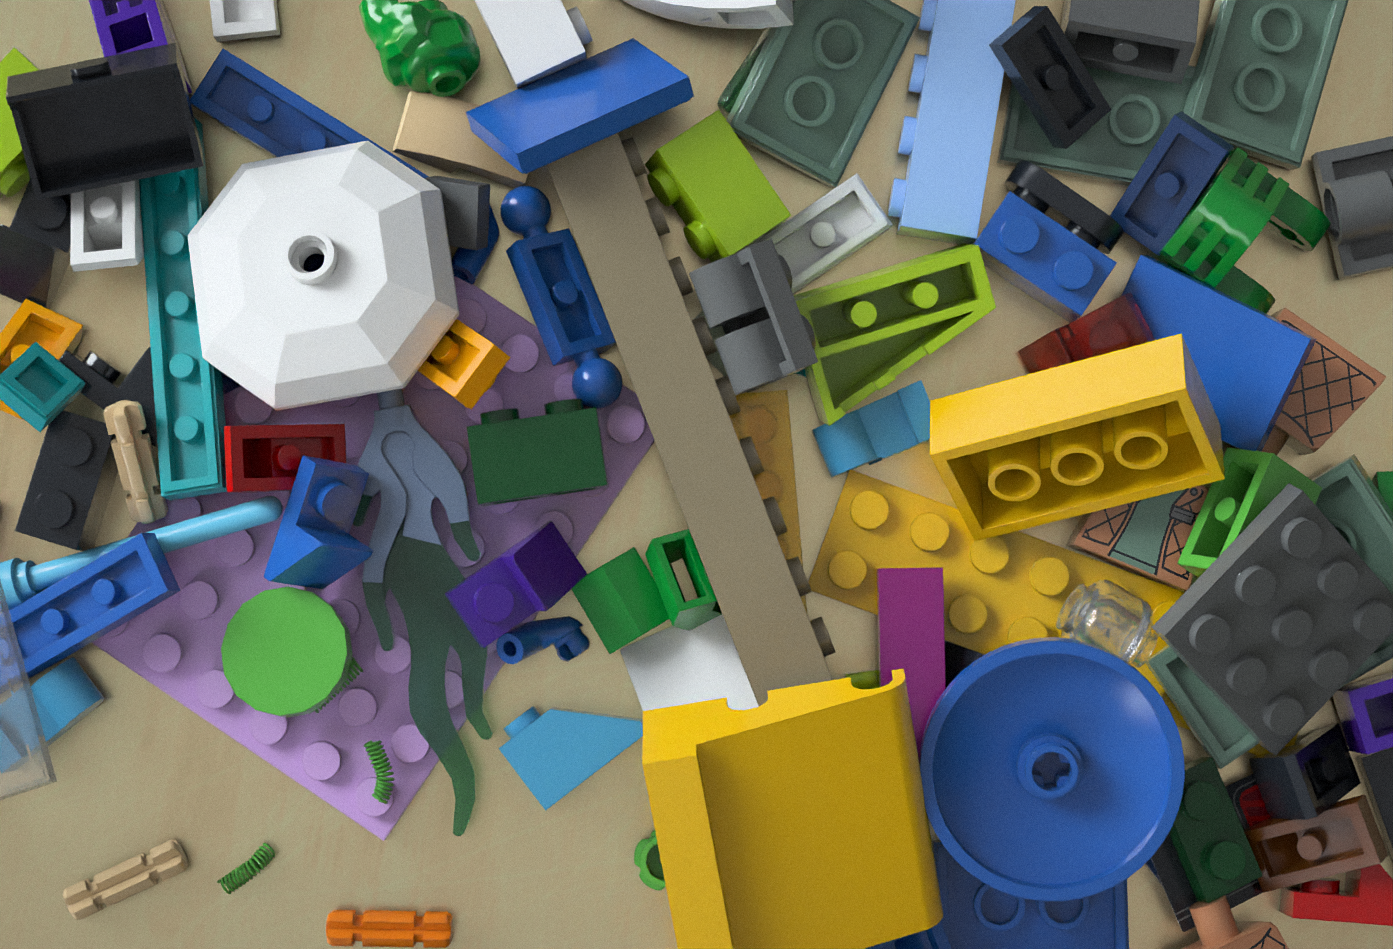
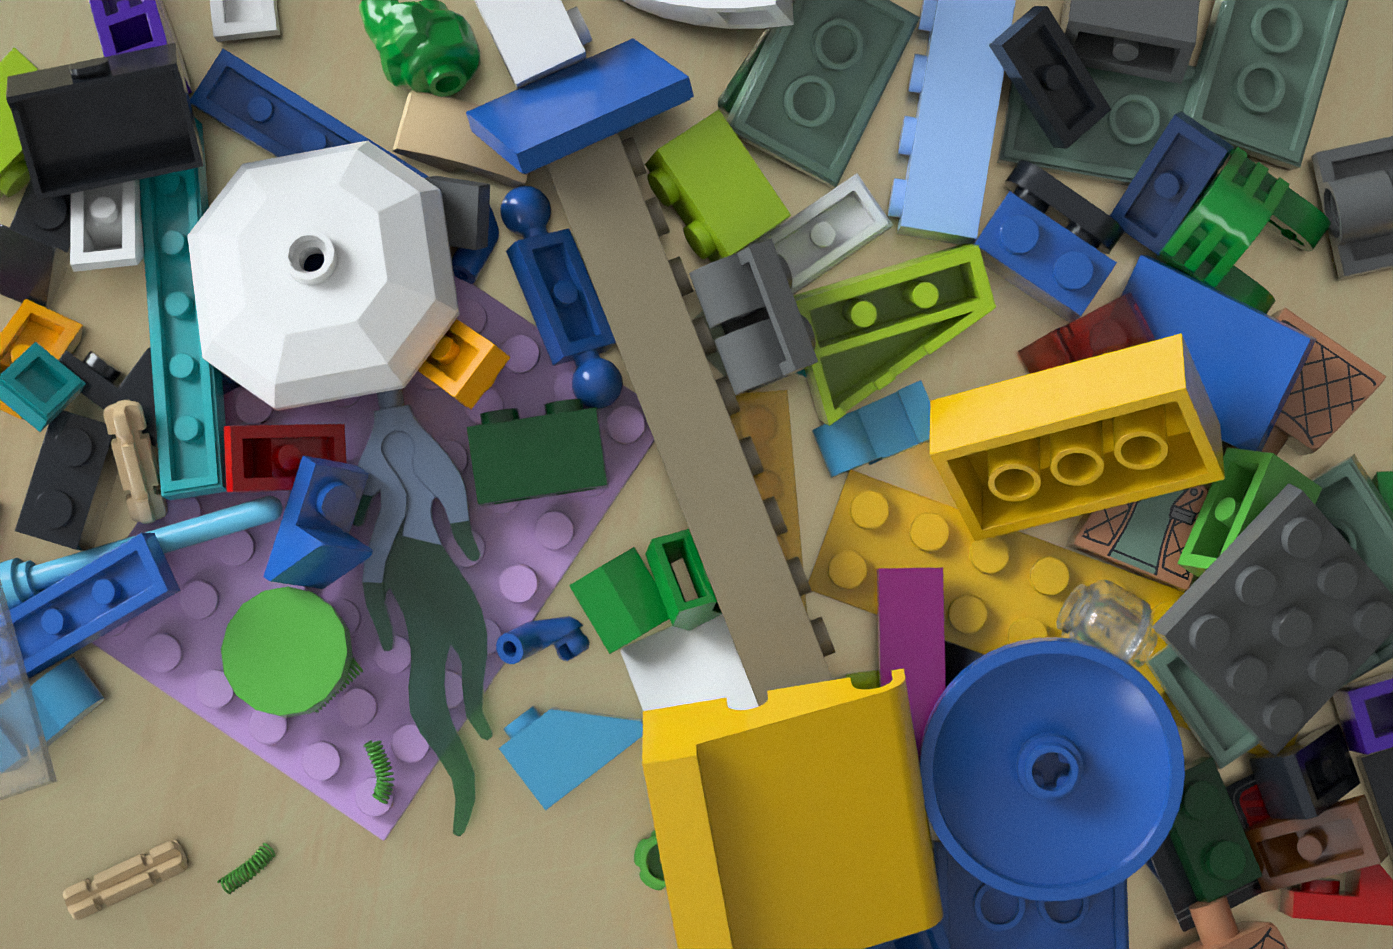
orange axle [326,910,453,948] -> none
dark purple slope [445,521,587,648] -> none

